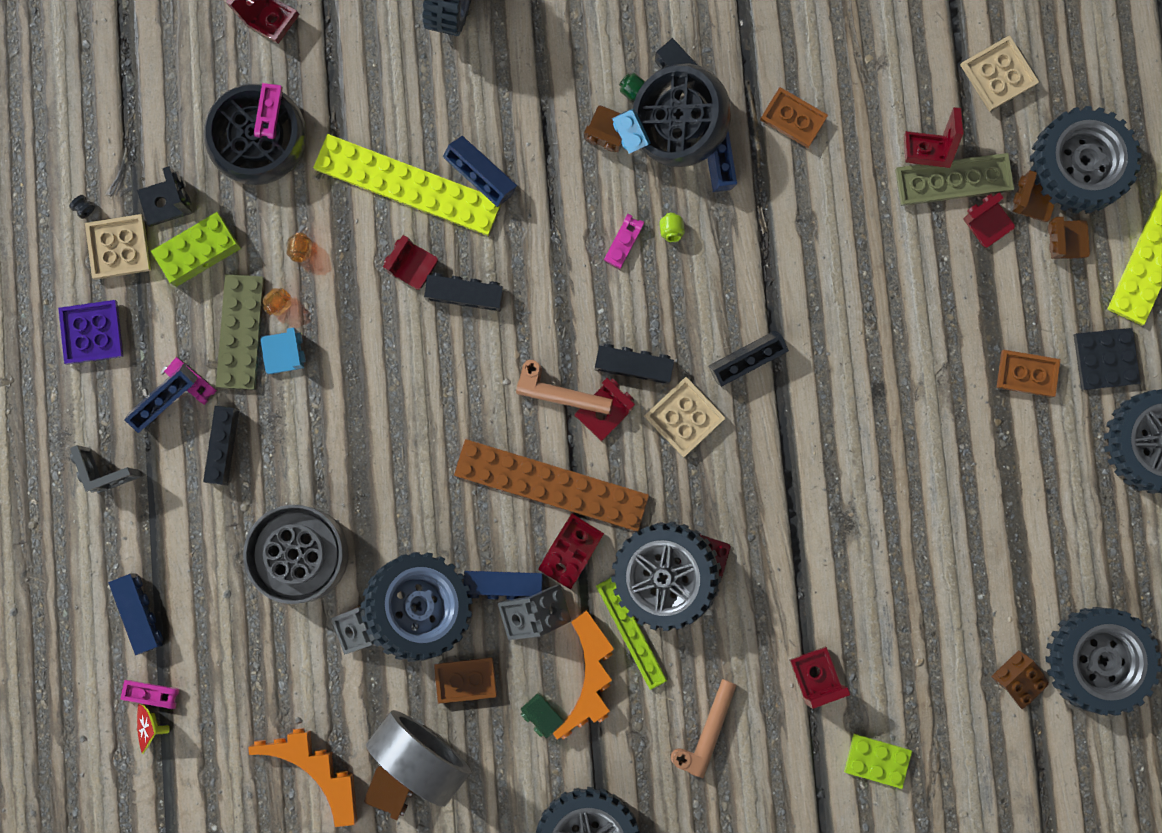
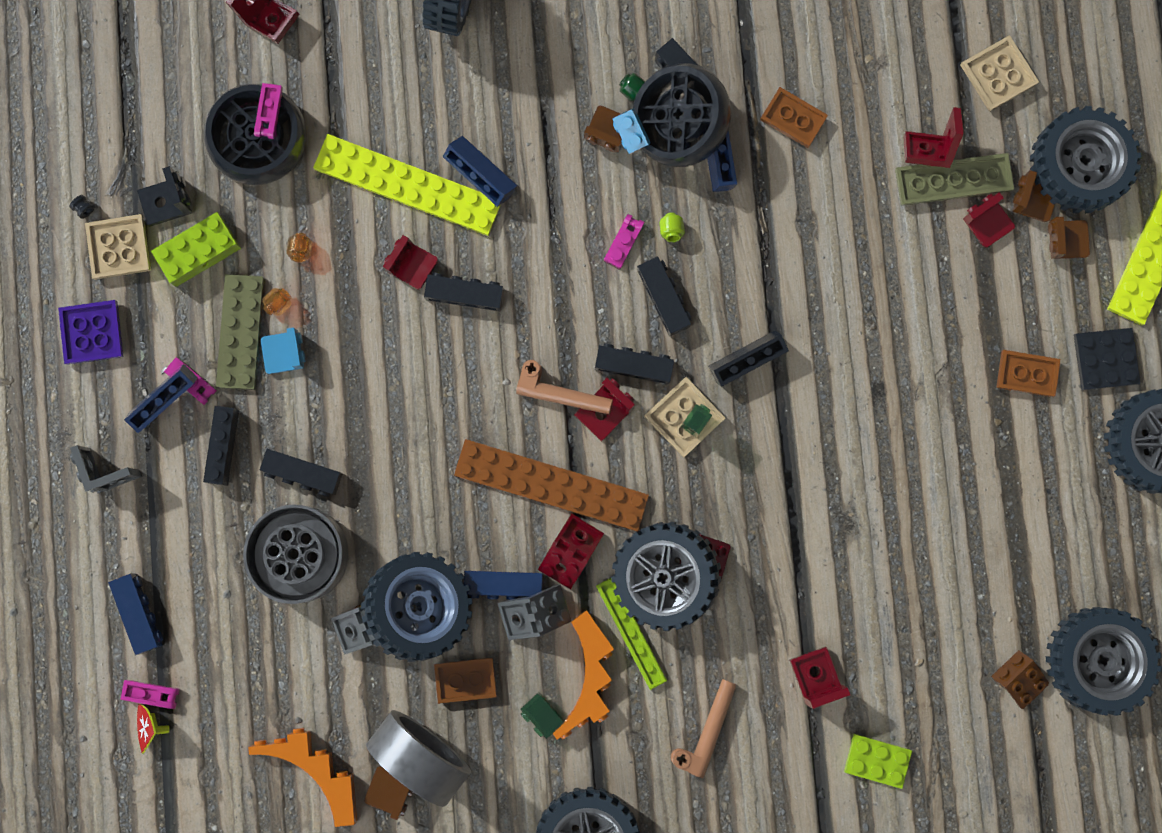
none -> black brick [259,448,343,497]
none -> black brick [637,256,692,337]
none -> clear green brick [680,404,712,438]

